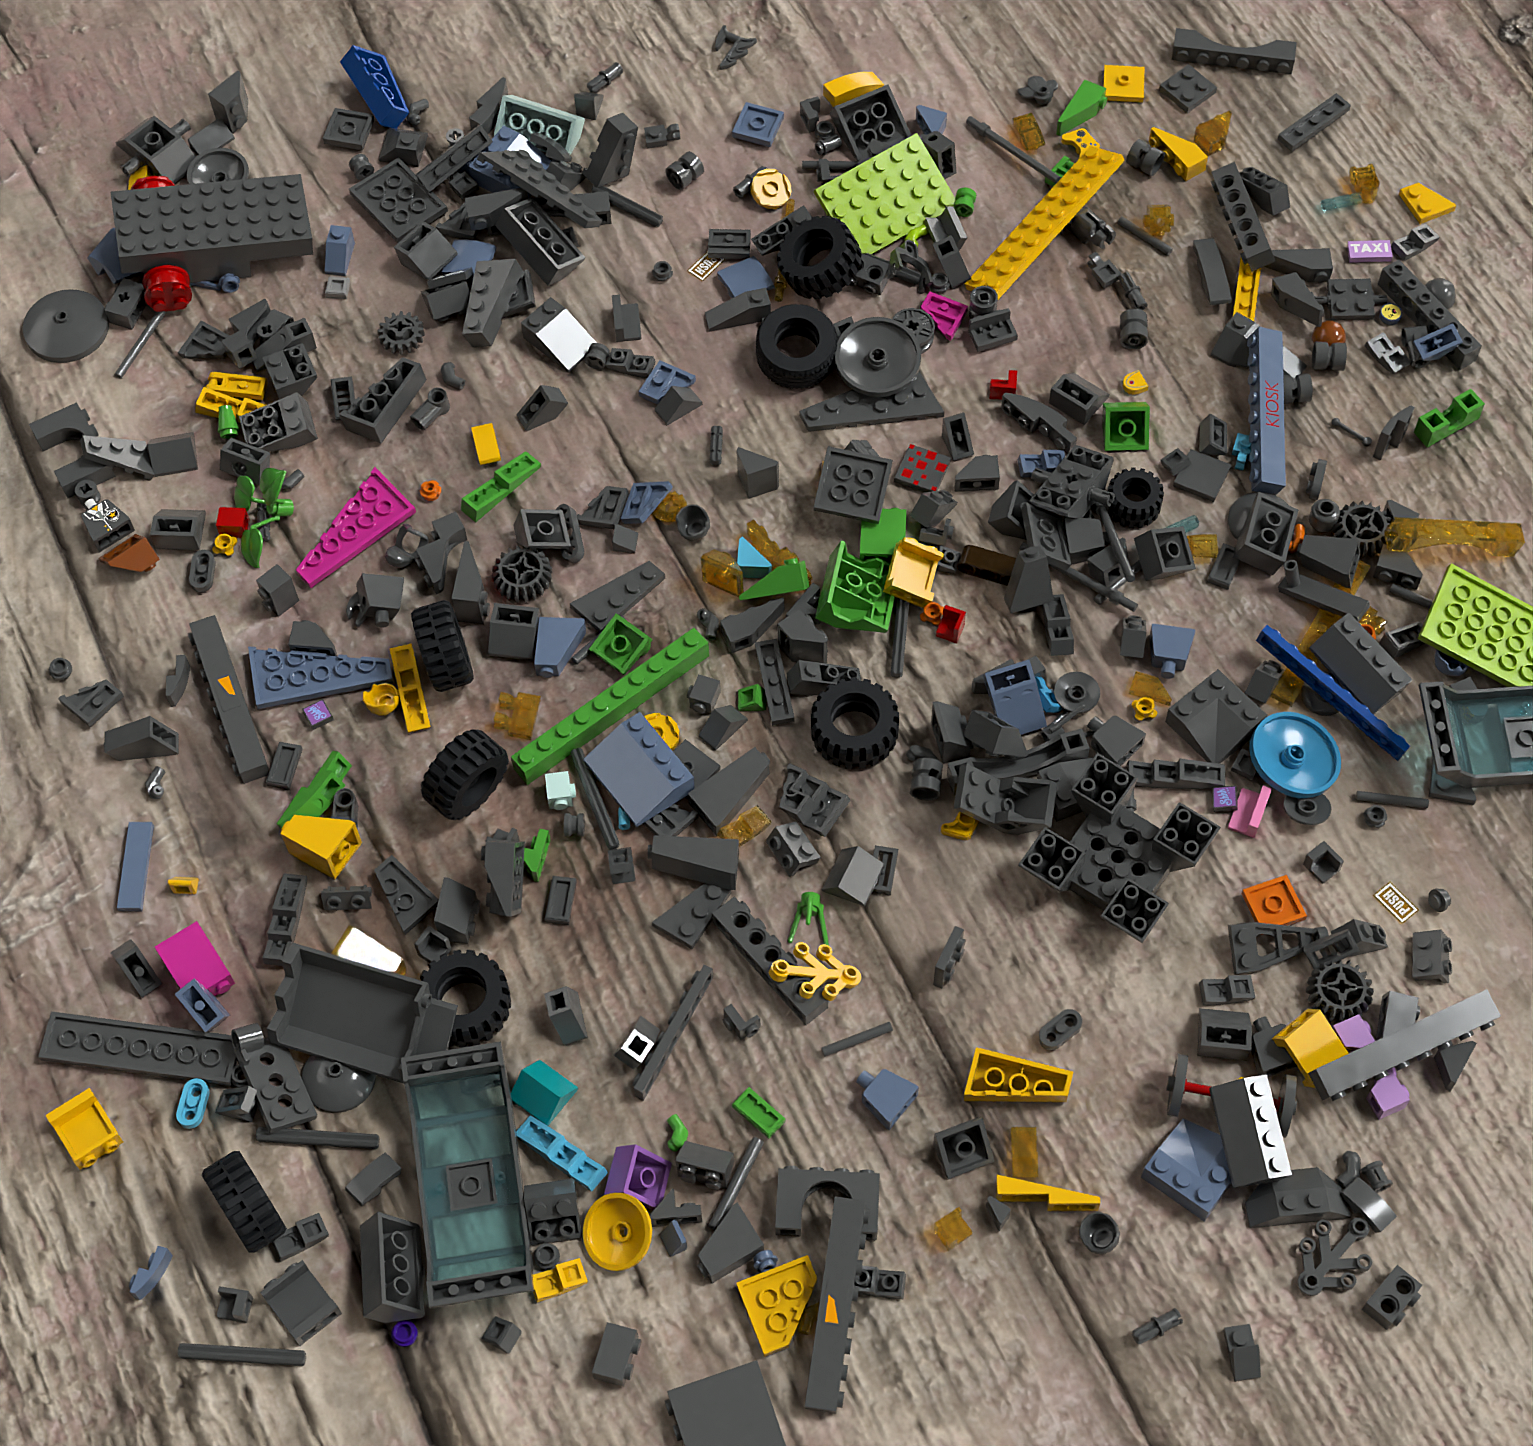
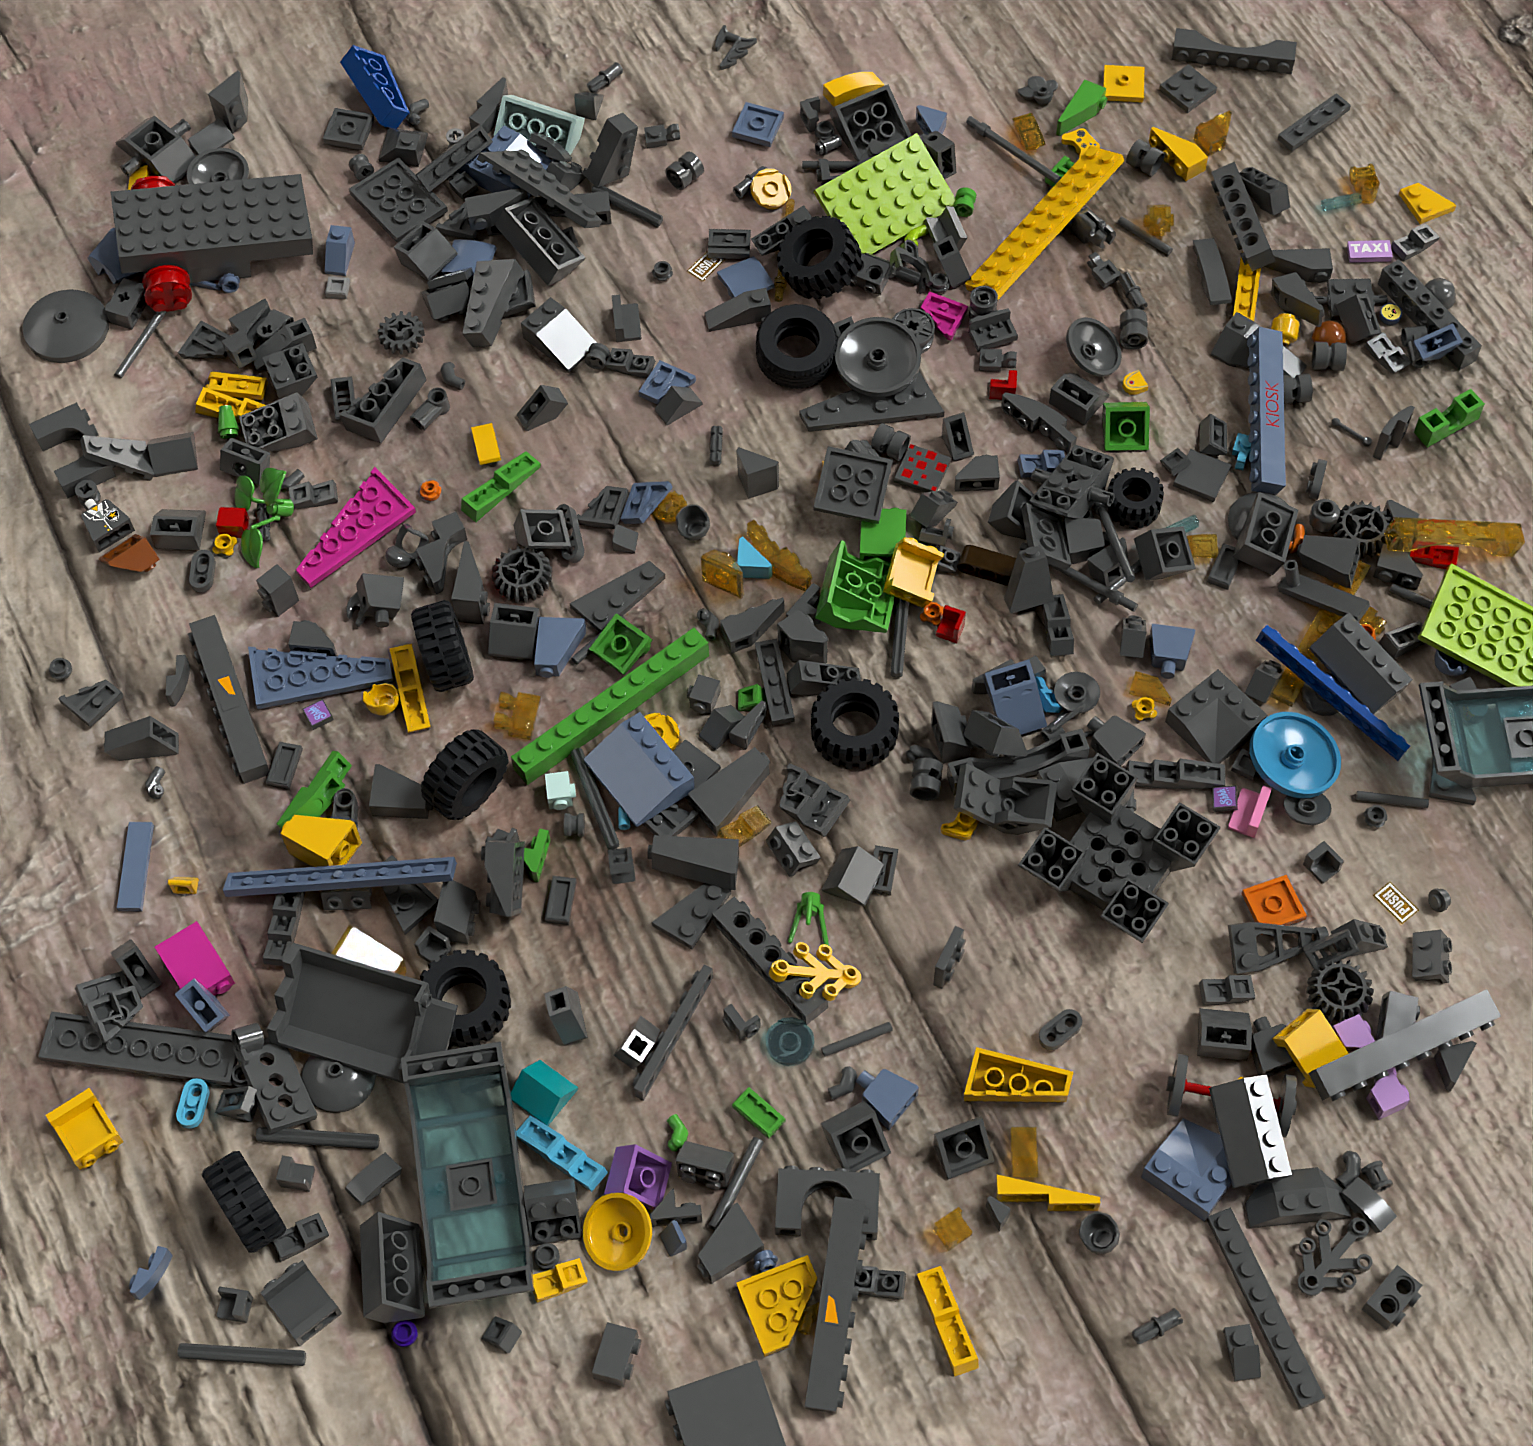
bright green slope [739,558,810,600] -> none
none -> dark grey slope [75,971,143,1044]
none -> sand blue plate [223,857,457,897]
none -> dark grey panel [276,1155,315,1192]
none -> dark grey slope [289,480,338,508]
none -> dark grey slope [369,764,433,819]
none -> dark grey slope [729,701,767,750]
none -> clear light blue tile [766,1017,814,1066]
none -> dark grey slope [820,1101,891,1172]
none -> dark grey arm [828,1066,857,1100]
none -> dark grey wheel [871,423,911,461]
none -> yellow slope [917,1266,979,1377]
none -> dark grey plate [979,349,1017,372]
none -> dark grey dish [1066,317,1122,377]
none -> dark grey plate [1206,1207,1325,1409]
none -> yellow head [1271,313,1300,347]
none -> dark grey panel [1336,294,1382,344]
none -> red slope [1410,538,1459,569]

